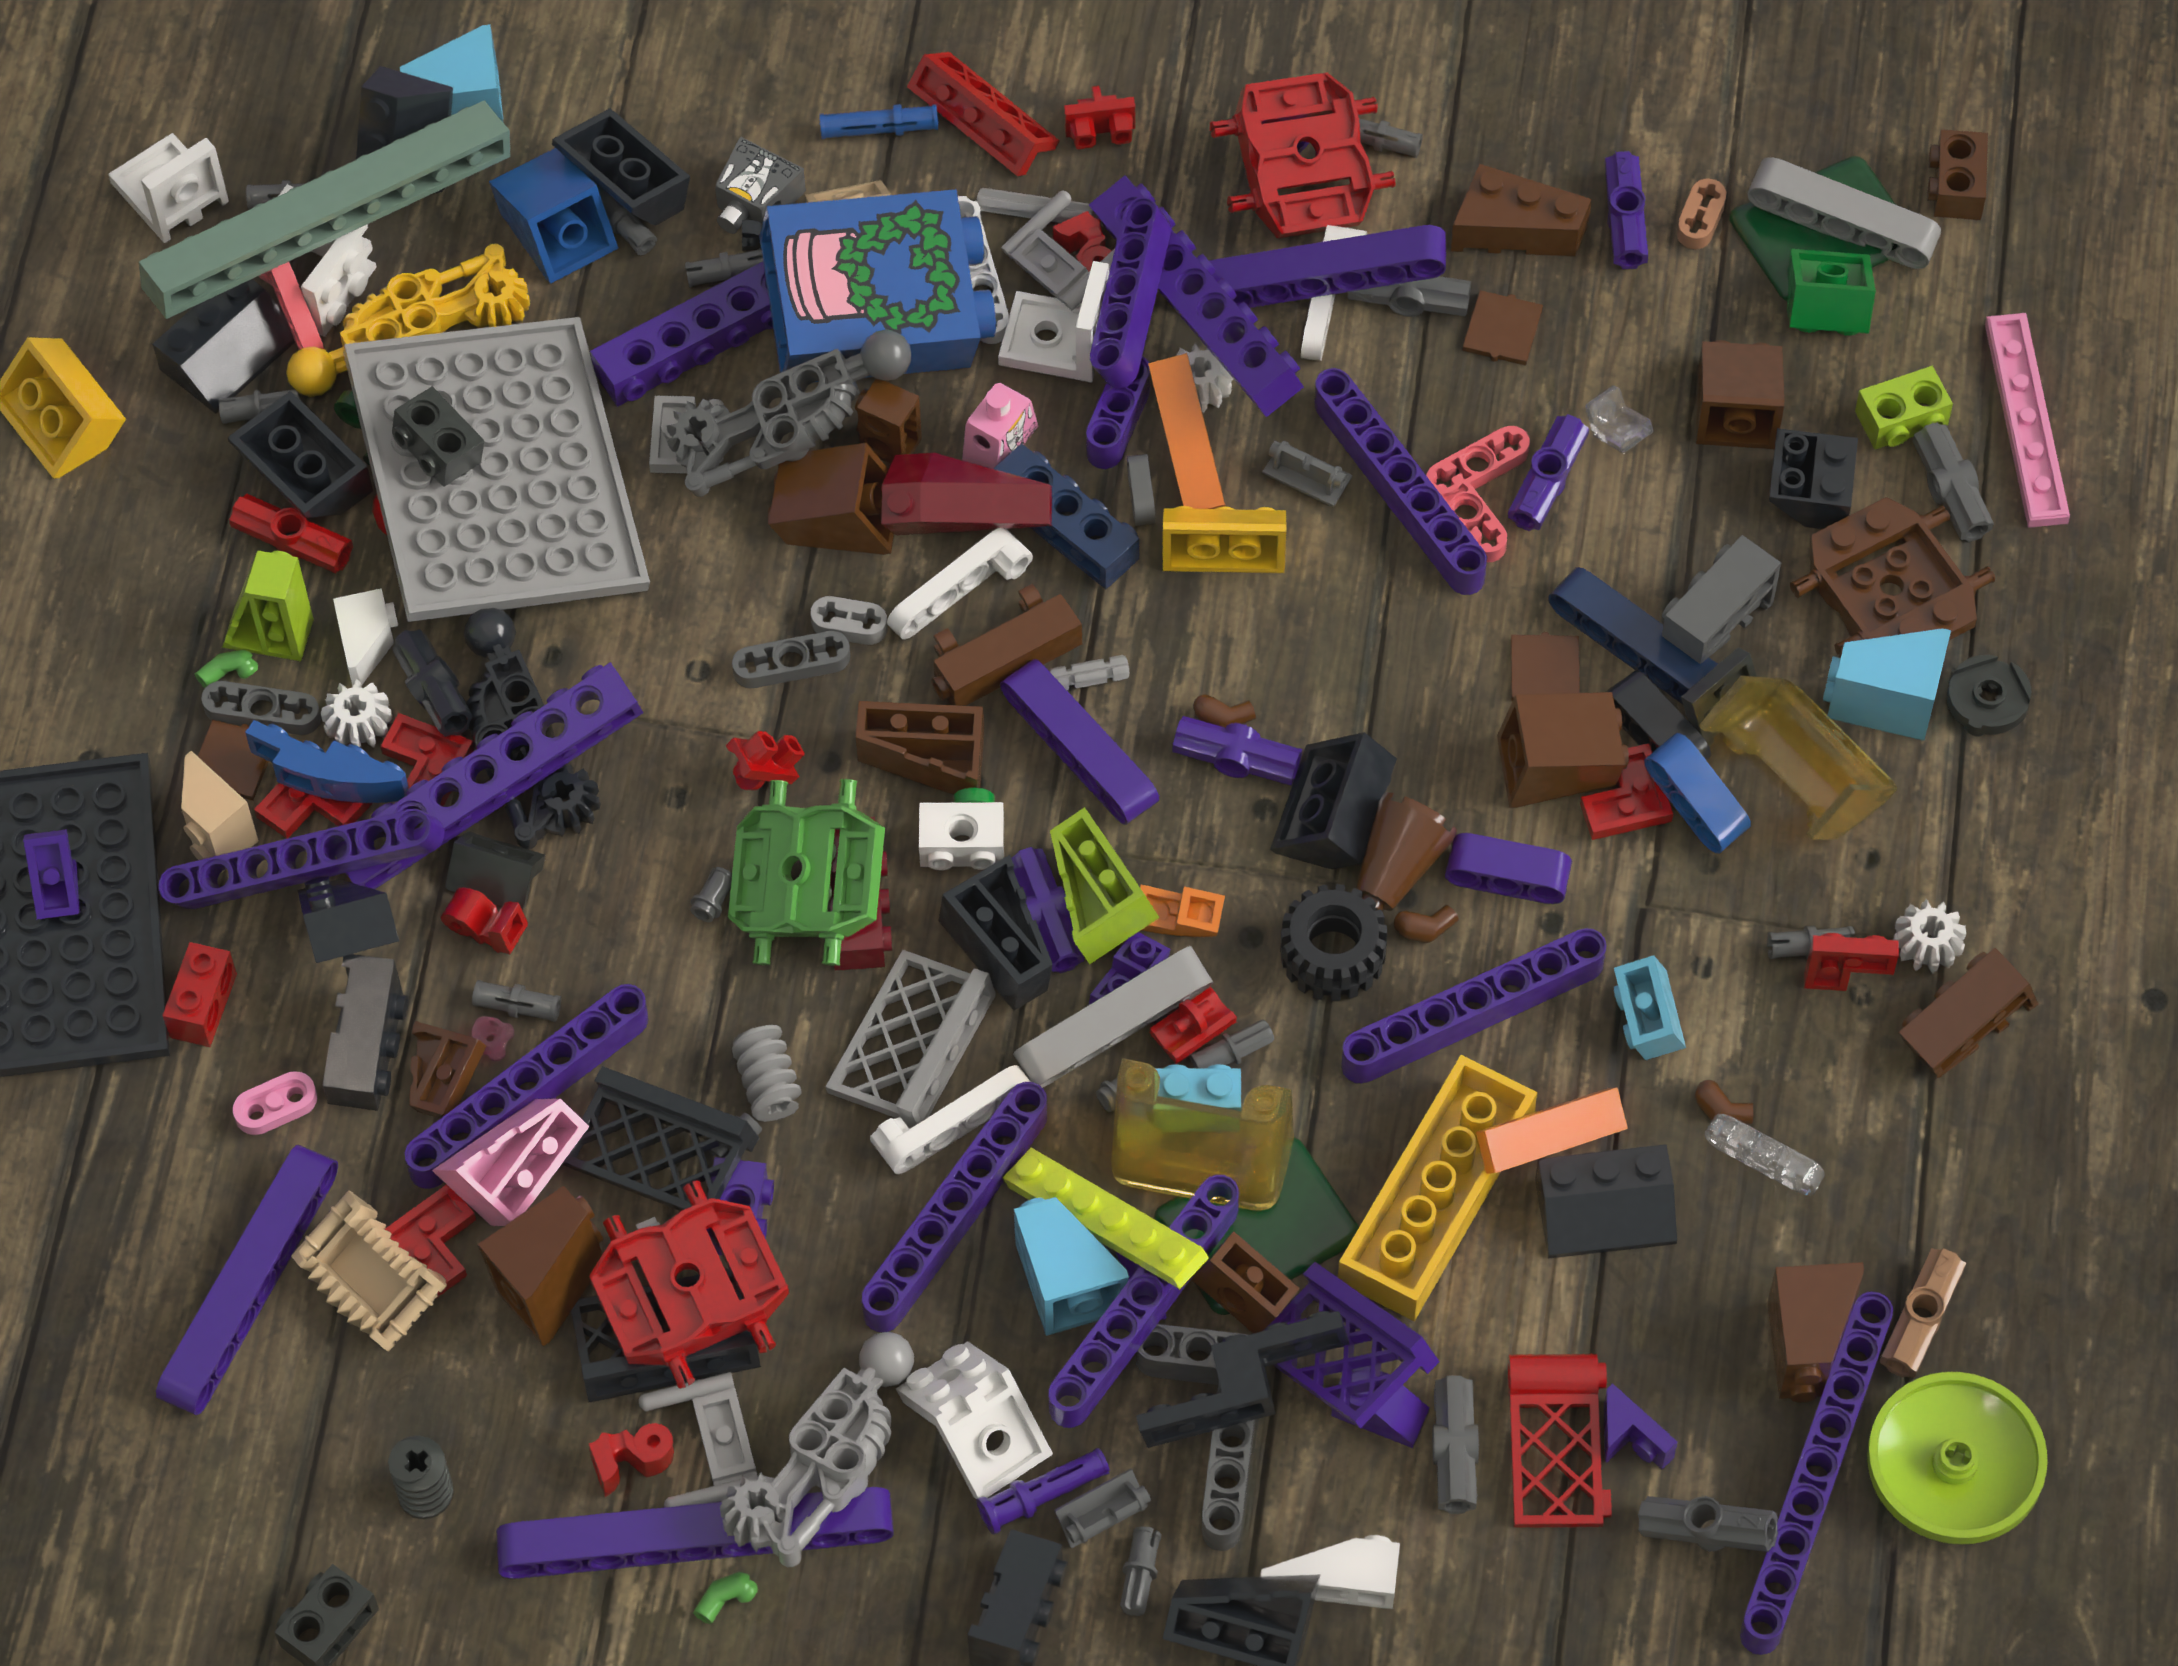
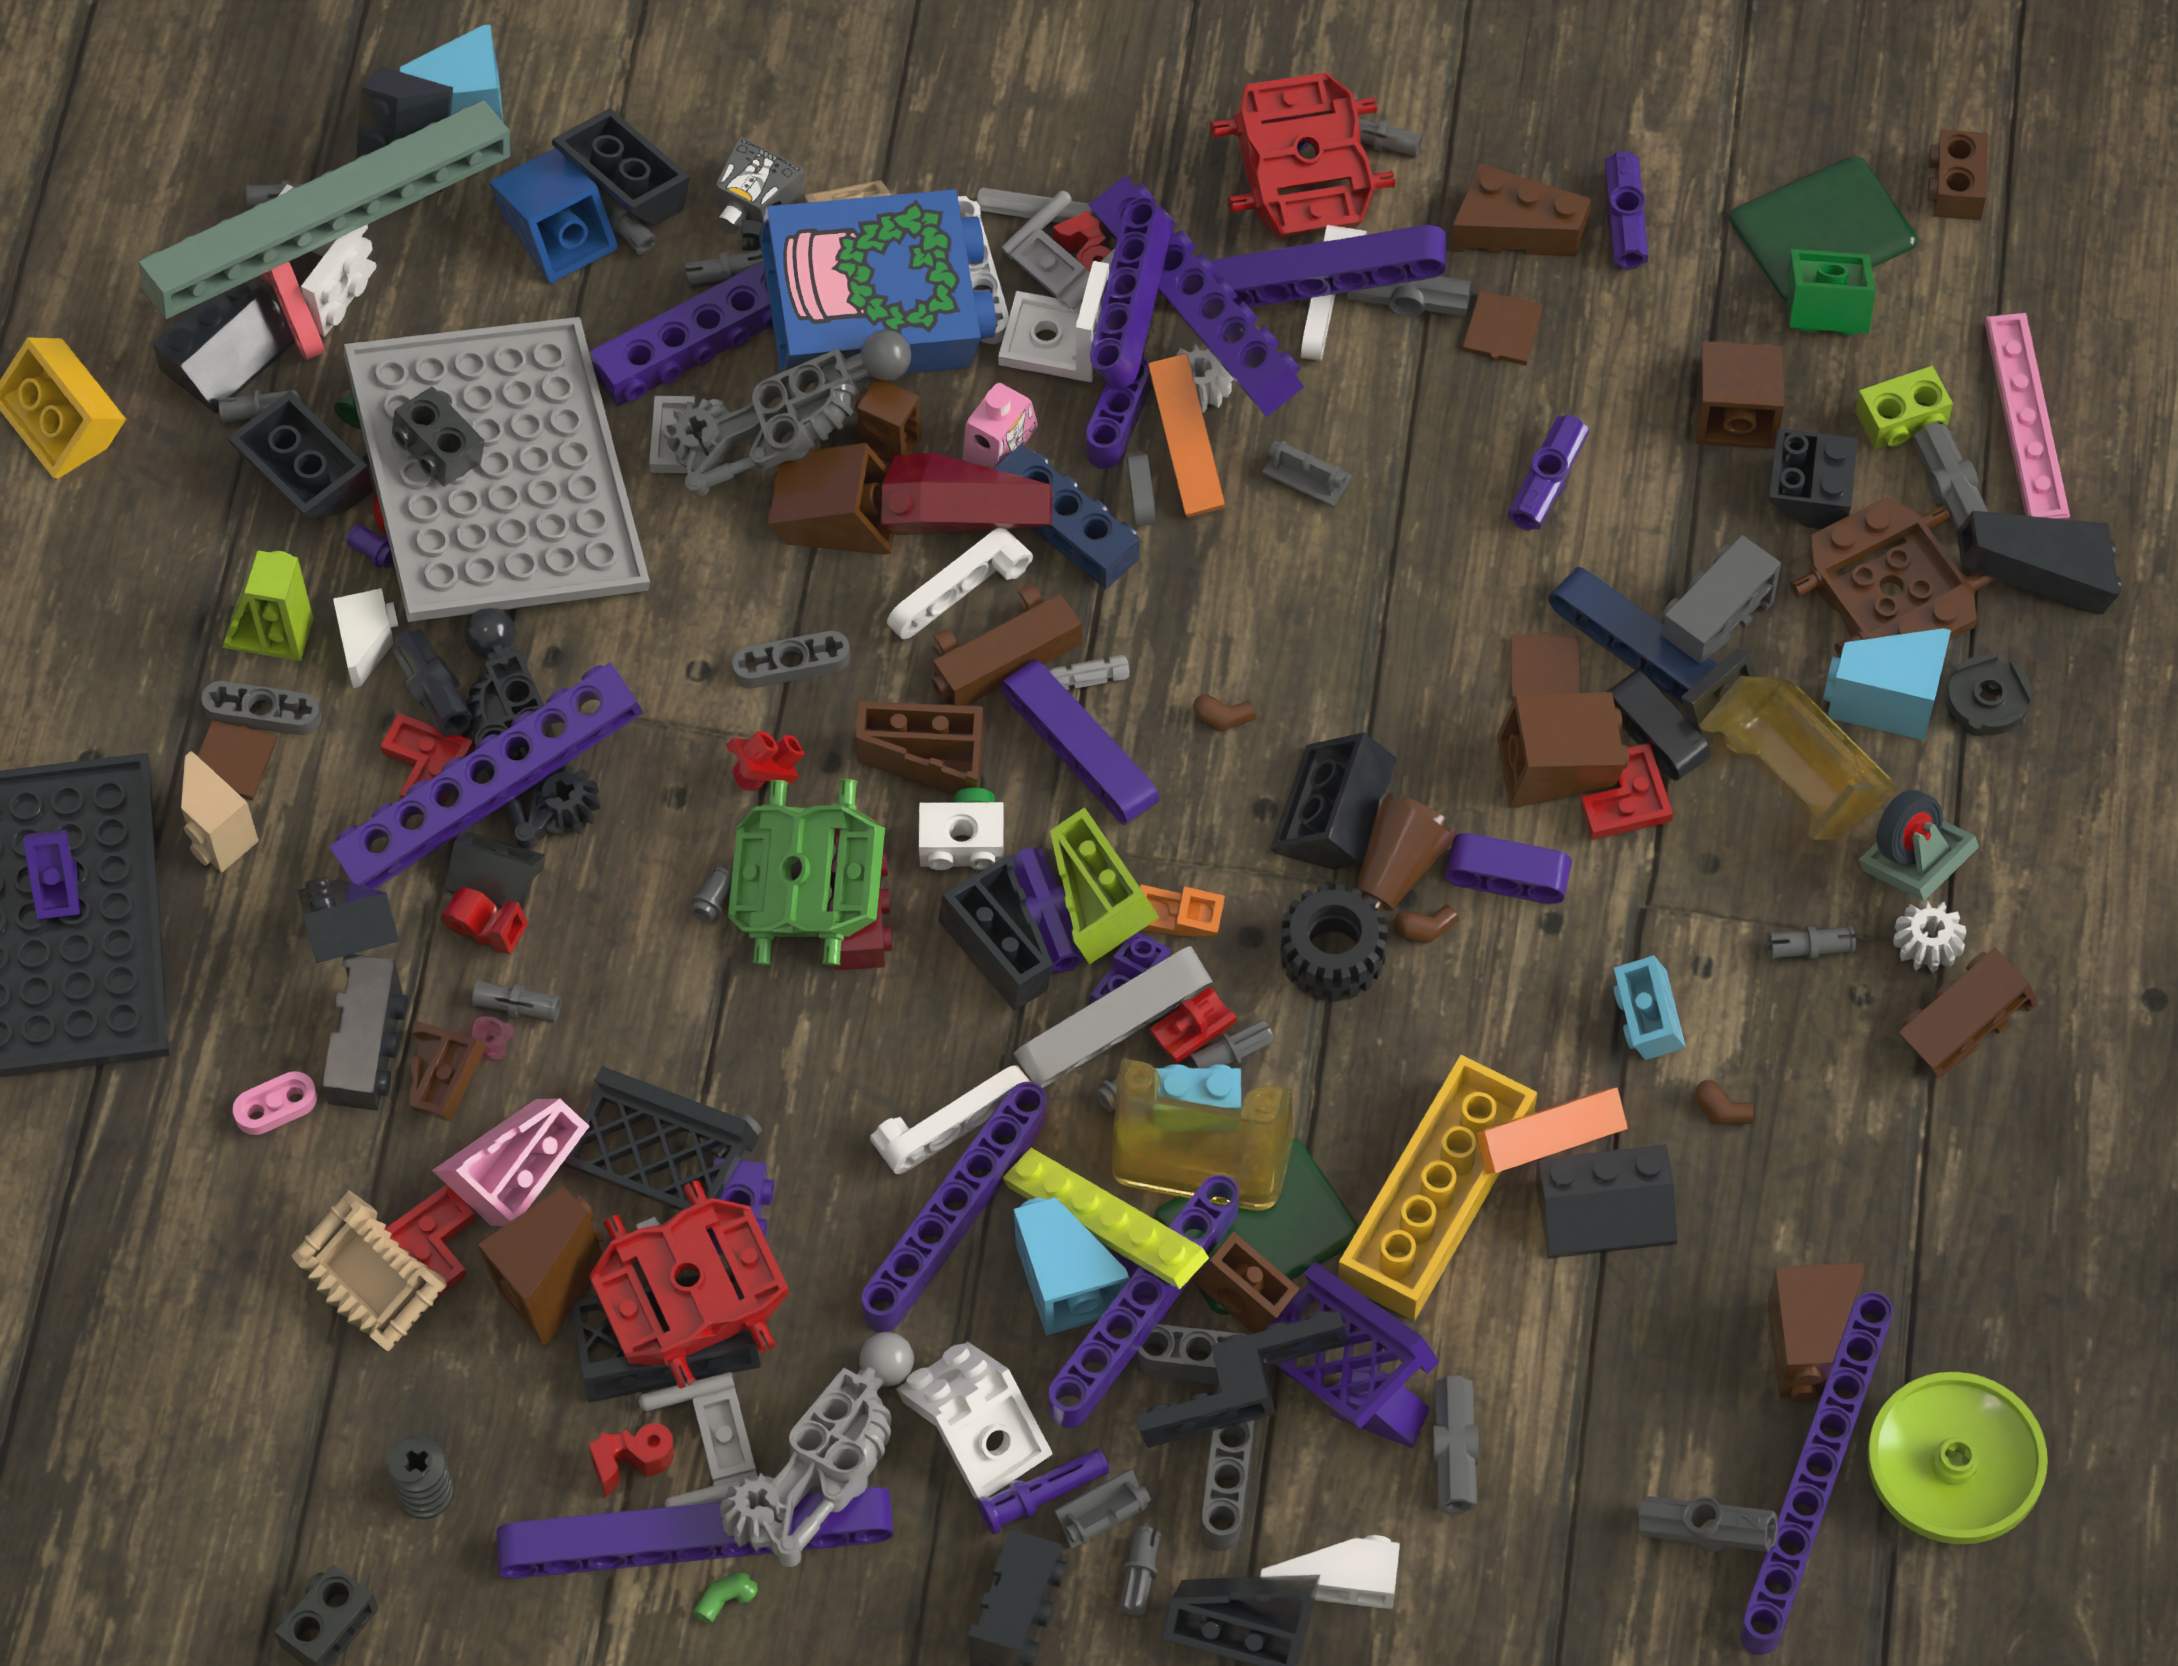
white bracket [108,133,229,243] -> none
dark purple beam [156,1145,338,1416] -> none
dark purple beam [159,809,444,909] -> none
red brick [163,942,237,1047] -> none
bright green arm [195,649,258,688] -> none
red piece [229,494,353,574] -> none
blue slope [245,720,409,803] -> none
red plate [254,783,373,839] -> none
yellow arm [286,244,530,397] -> none
white gear [321,679,393,748] -> none
dark purple beam [405,984,649,1189] -> none
light grey piece [732,1025,801,1122] -> none
light grey beam [811,596,888,645] -> none
blue pin [820,104,939,139] -> none
light grey fence [825,950,996,1129] -> none
red fence [907,52,1060,176] -> none
red hips [1064,86,1135,149] -> none
yellow slope [1163,506,1286,573] -> none
dark purple piece [1172,716,1302,785] -> none
dark purple beam [1315,368,1487,595] -> none
dark purple beam [1341,928,1606,1084] -> none
coral beam [1426,426,1529,562] -> none
red piece [1508,1354,1612,1528] -> none
clear bracket [1585,385,1654,453] -> none
dark purple slope [1604,1383,1678,1470] -> none
beam [1644,733,1751,854] -> none
nougat beam [1677,178,1726,250] -> none
clear beam [1704,1114,1825,1195] -> none
light grey beam [1748,157,1941,269] -> none
red plate [1804,933,1899,991] -> none
medium nougat piece [1880,1248,1966,1378] -> none
none -> dark purple pin [346,523,394,568]
none -> plate [1859,790,1979,901]
none -> black slope [1956,511,2121,614]

